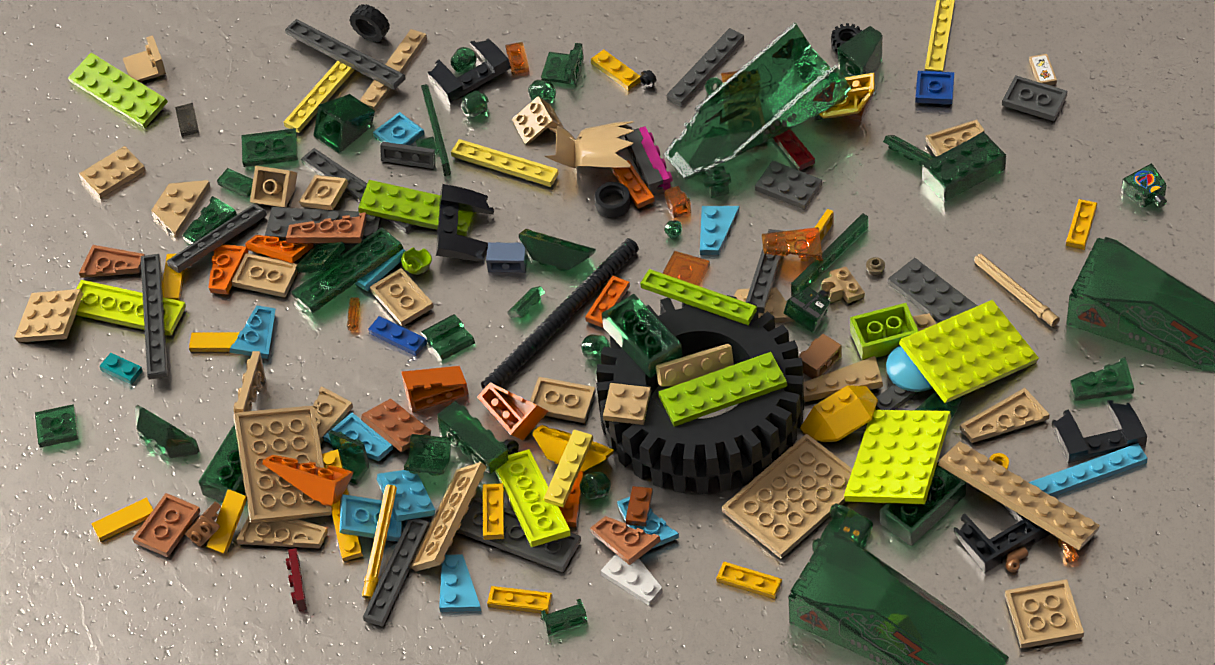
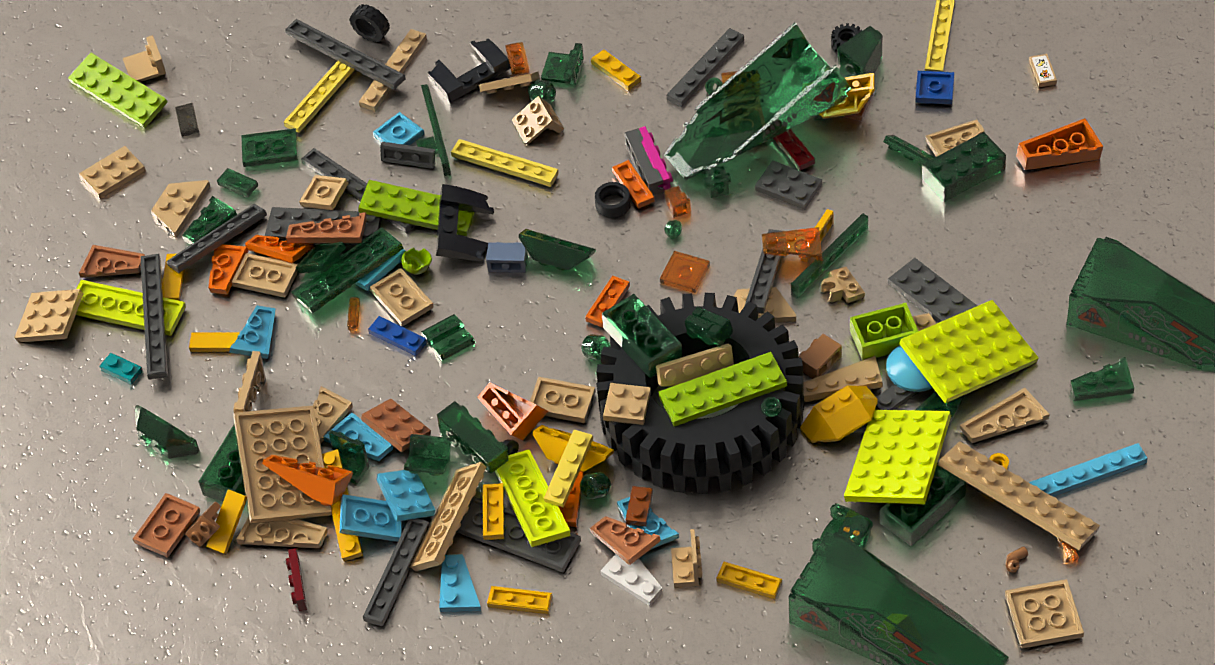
clear green plate [35,404,79,448] -> none
yellow tile [91,497,153,542] -> none
tan slope [250,166,297,208] -> none
clear green slope [313,94,375,153] -> none
yellow axle [362,484,397,600] -> none
orange wedge [401,366,469,412] -> none
clear green head [450,47,477,74] -> none
clear green head [461,90,489,117] -> none
black piece [481,238,639,390] -> none
clear green plate [507,286,545,318] -> none
clear green hinge [540,599,588,636] -> none
tan piece [545,121,634,169] -> none
black plate [640,70,657,88] -> none
lime plate [640,269,757,325] -> none
medium azure wing [700,206,740,255] -> none
tan plate [722,434,852,559] -> none
clear green torso [784,288,830,333] -> none
dark tan plate [866,257,885,276] -> none
black wedge [954,506,1051,572] -> none
tan axle [974,254,1060,327] -> none
dark grey plate [1002,75,1068,121] -> none
black wedge [1052,400,1147,463] -> none
yellow tile [1066,199,1098,250] -> none
clear green torso [1121,163,1167,208] -> none
none -> tan wing [479,71,540,94]
none -> tan bracket [671,529,702,588]
none -> clear green brick [684,307,733,347]
none -> clear green plate [761,397,782,417]
none -> orange wedge [1016,118,1103,170]

